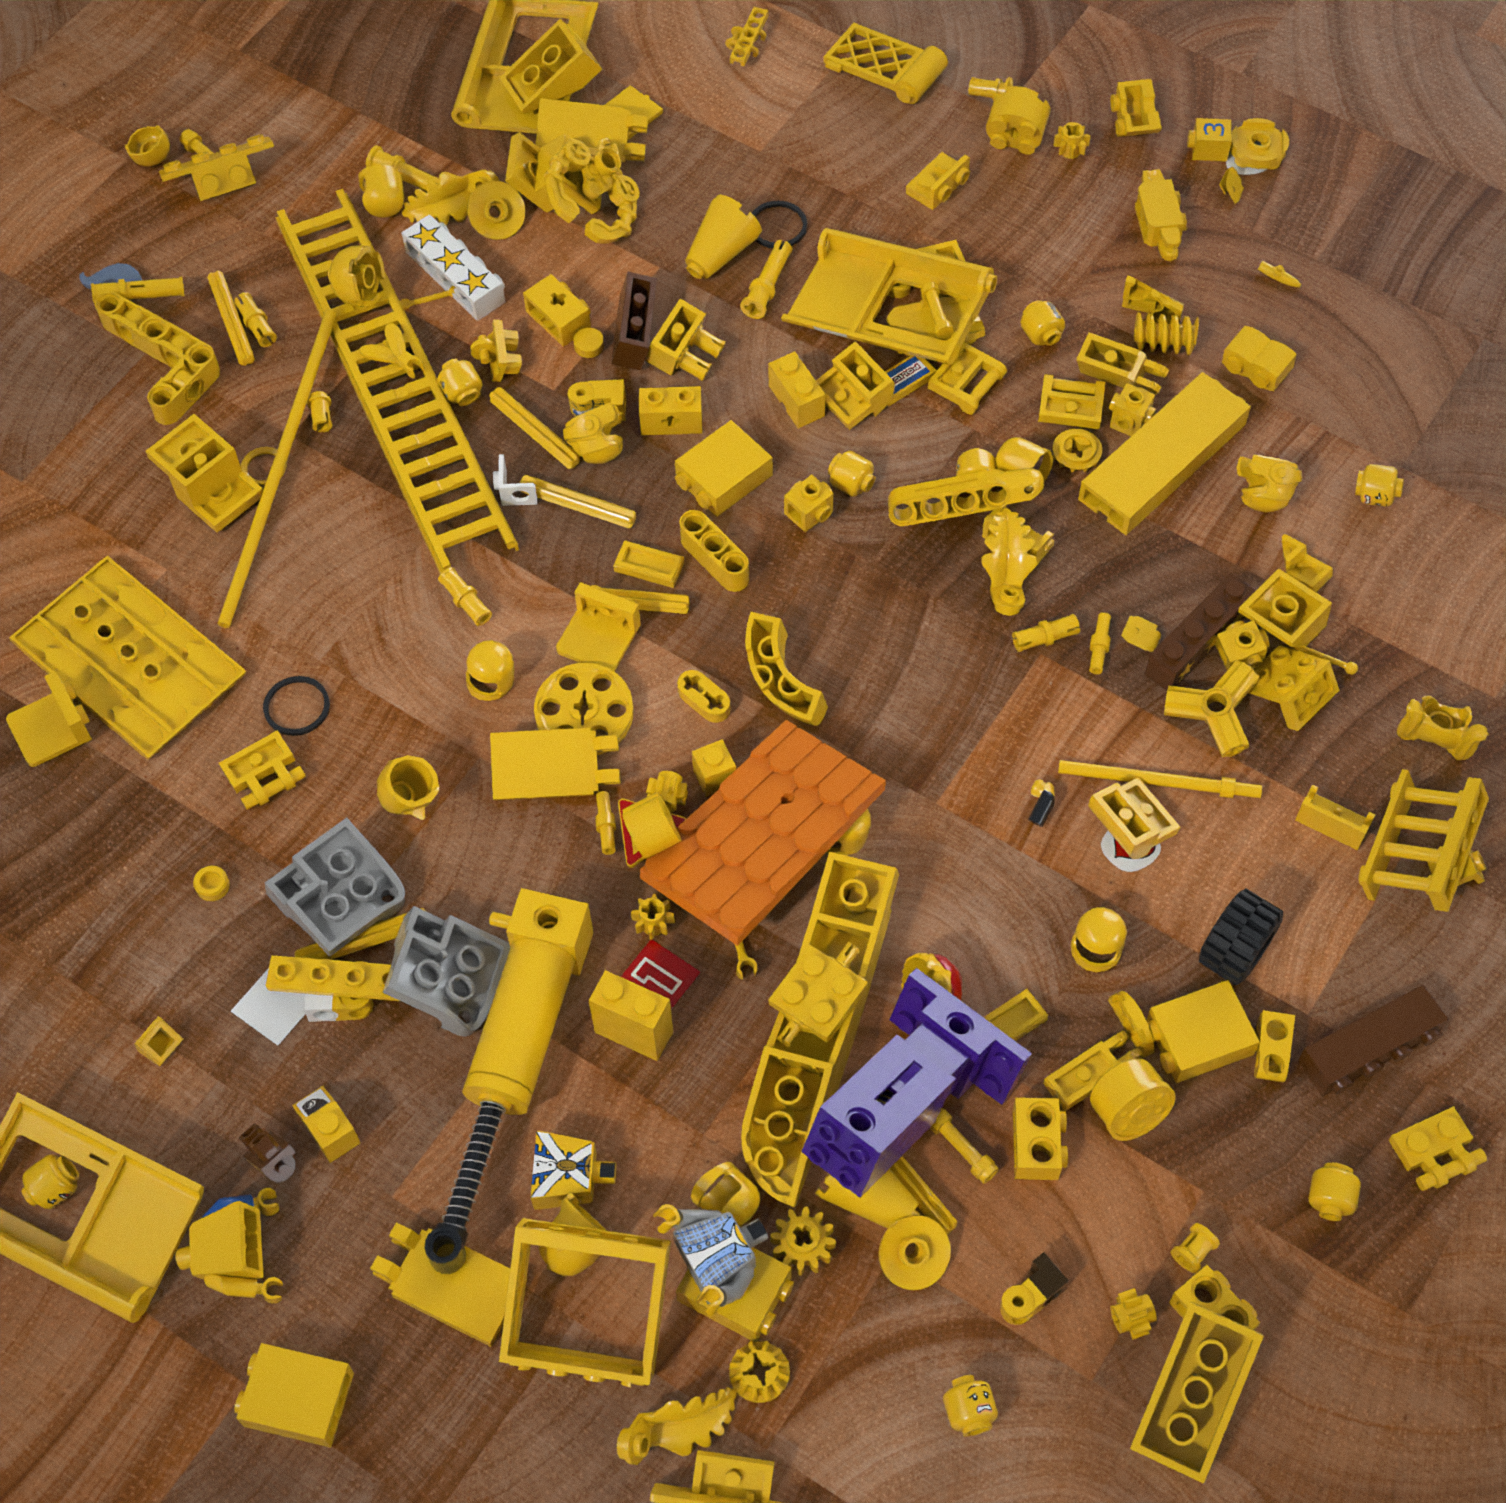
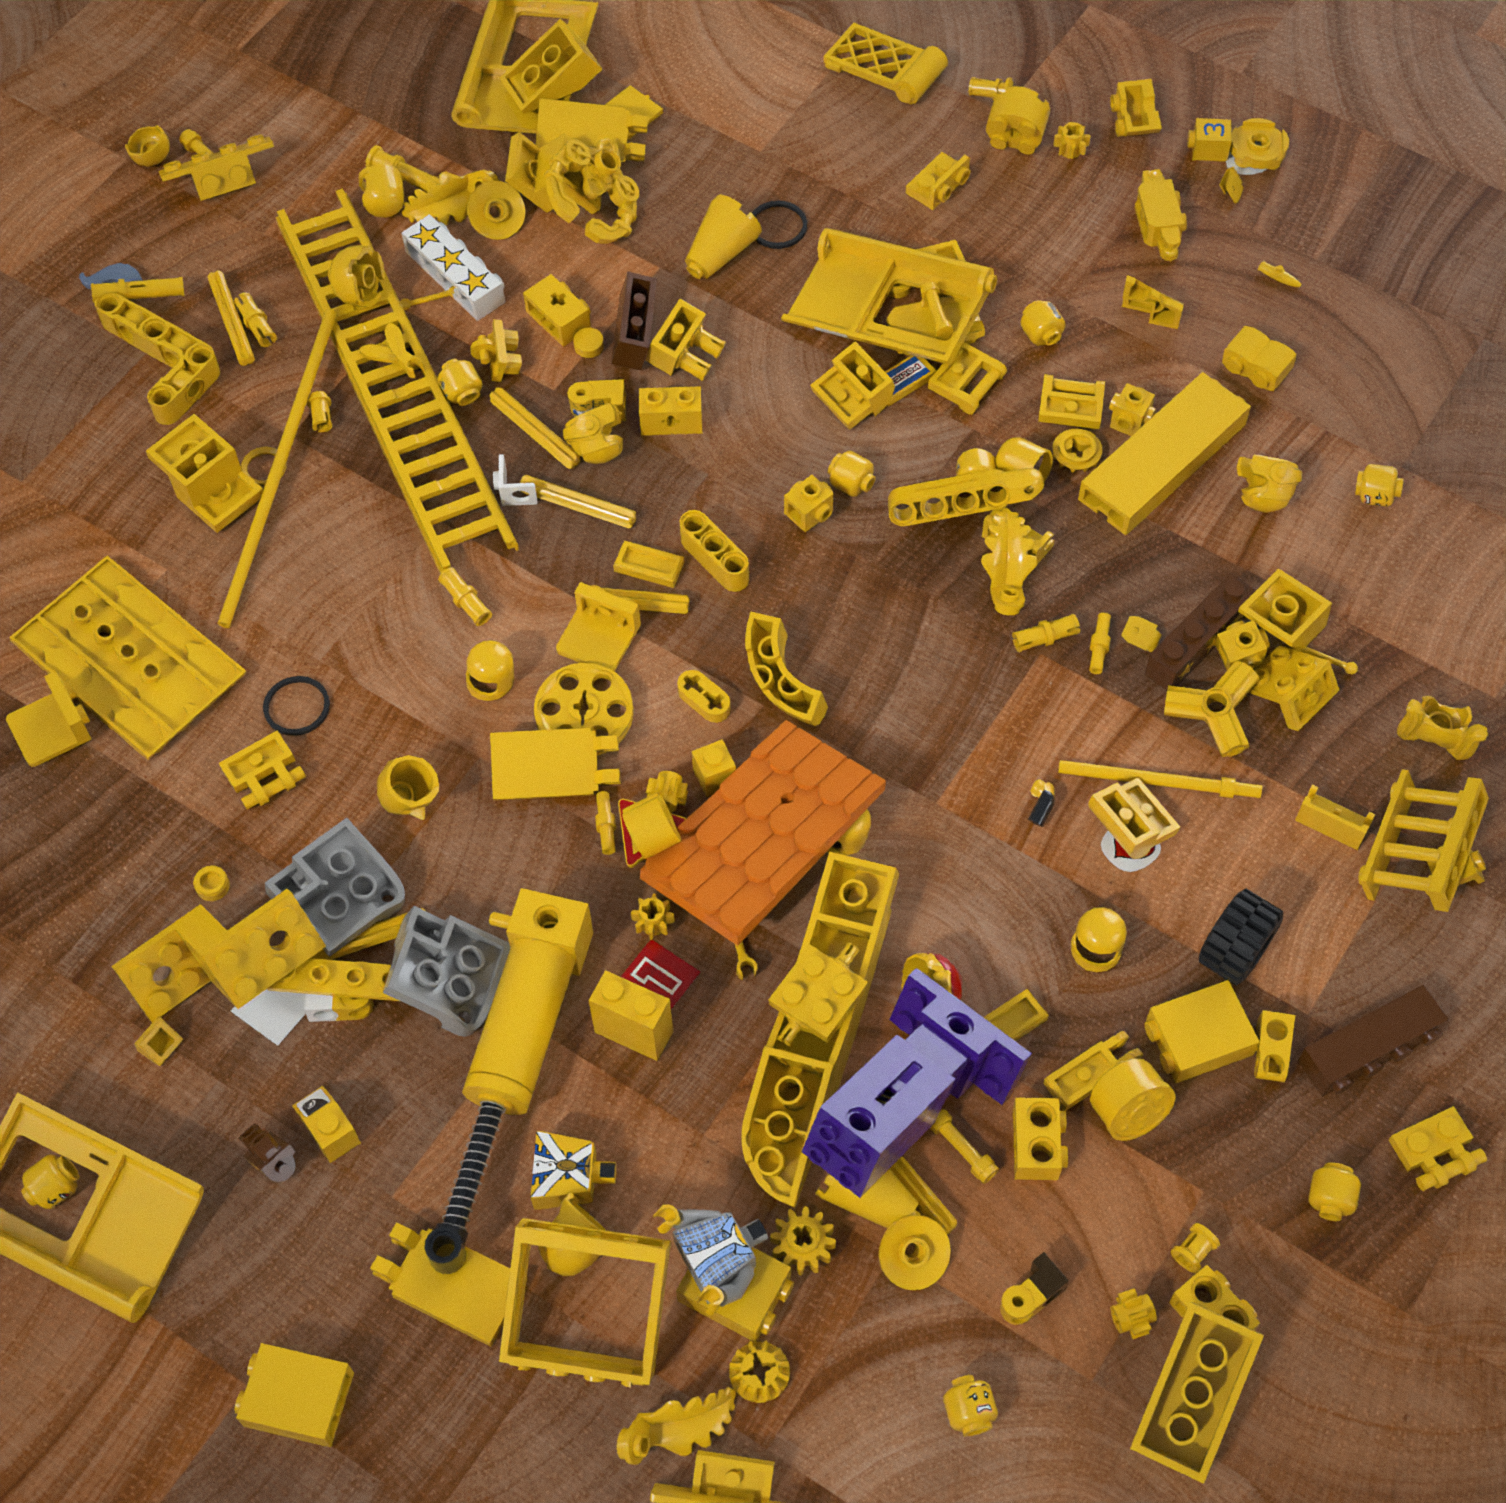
yellow torso [175,1188,283,1304] -> none
yellow brick [675,420,773,517] -> none
yellow helmet [691,1162,760,1227] -> none
yellow piece [725,7,768,67] -> none
yellow pin [740,240,793,319] -> none
yellow brick [768,351,825,429] -> none
yellow hinge [1076,332,1169,395] -> none
yellow tile [1108,991,1154,1058] -> none
yellow piece [1133,312,1199,355] -> none
yellow slope [1281,534,1333,592] -> none
none -> yellow bracket [111,889,326,1023]

